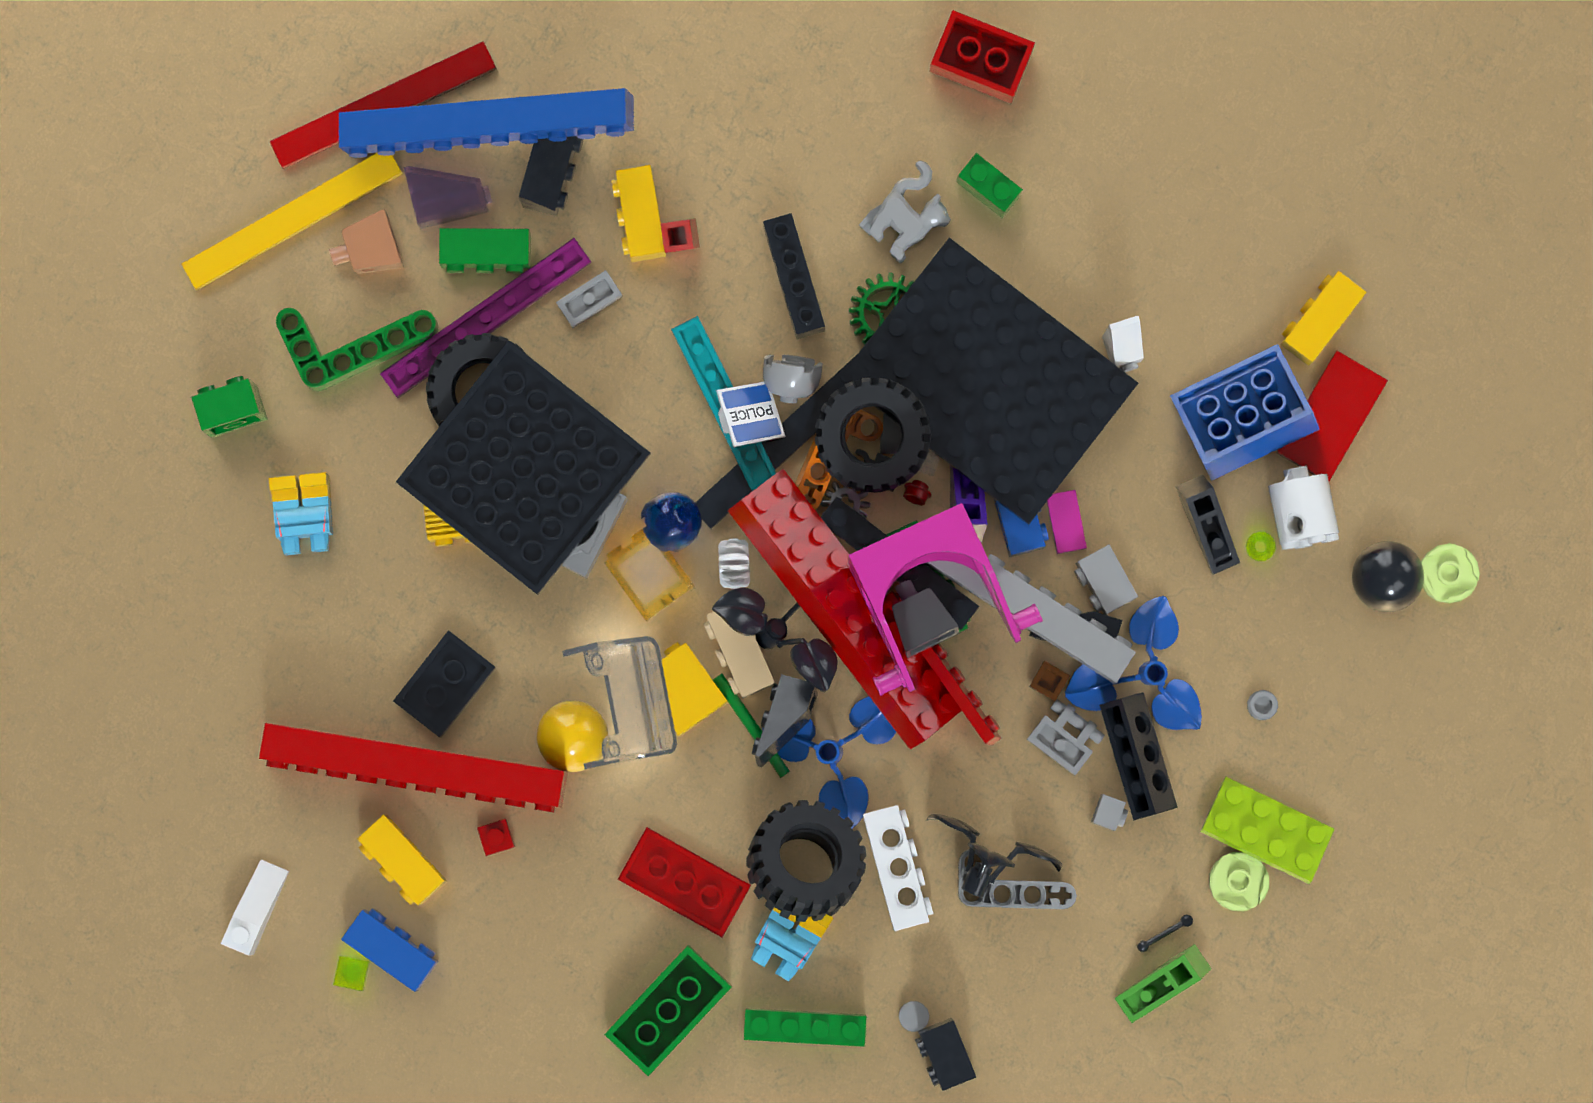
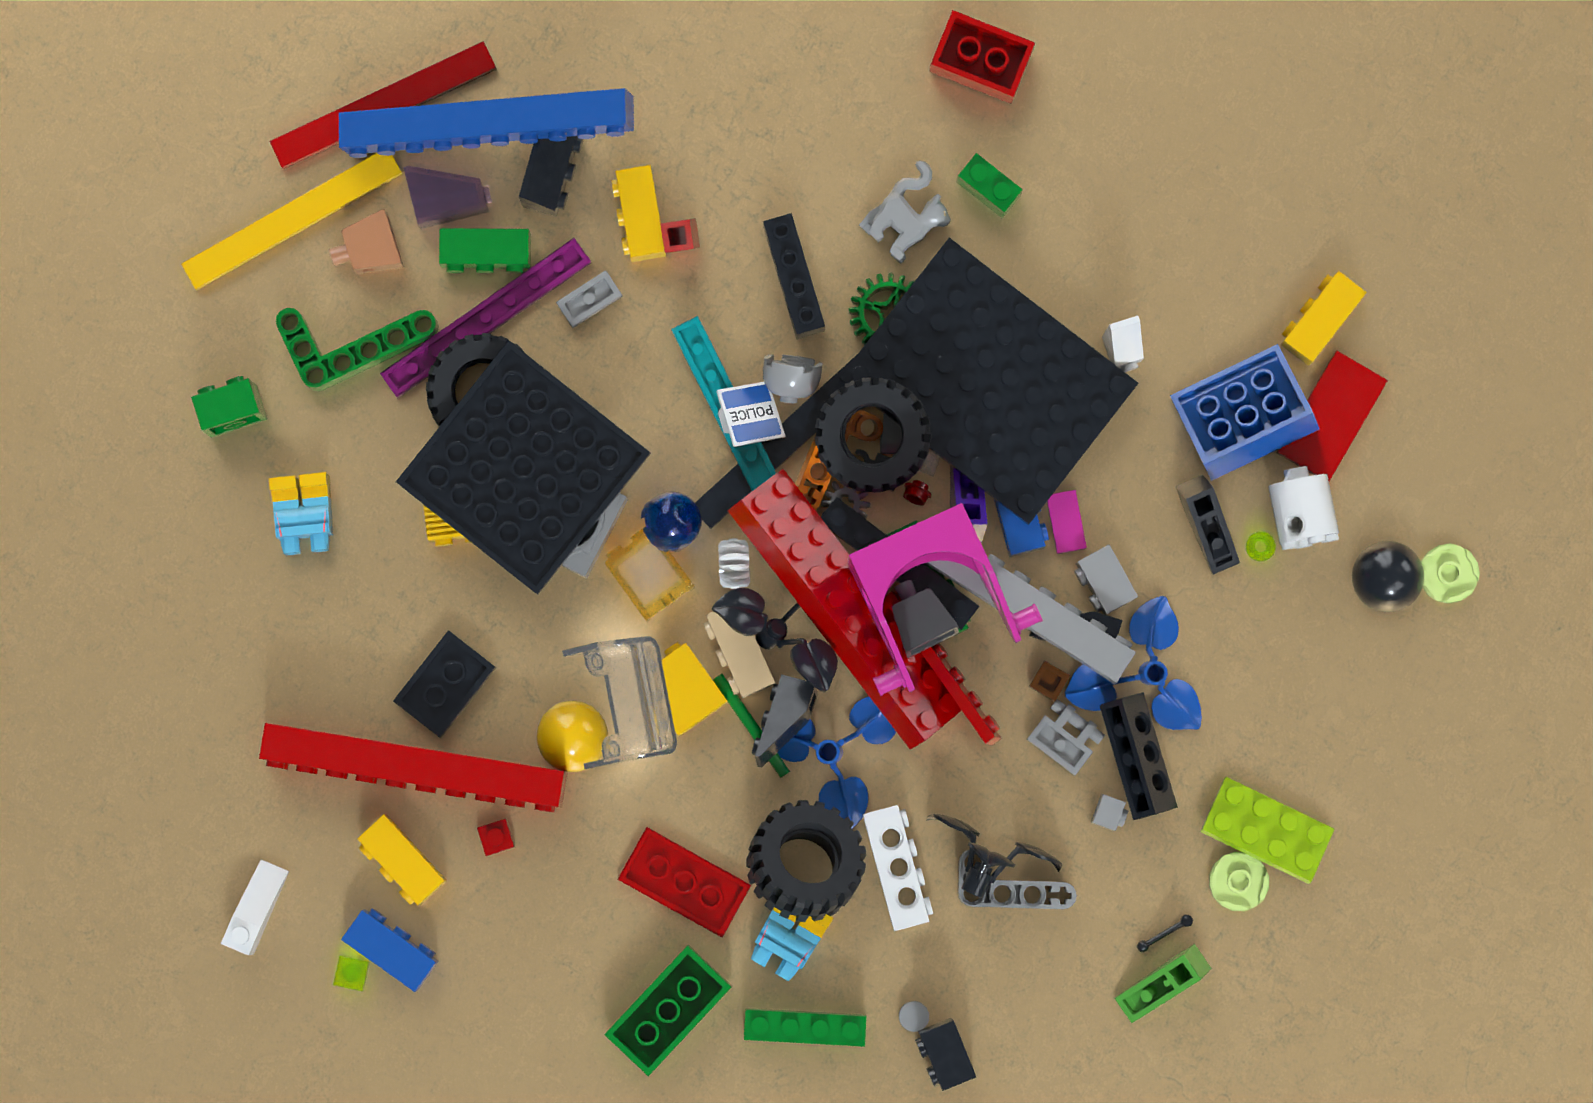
light grey tile [1247,690,1278,720] -> none

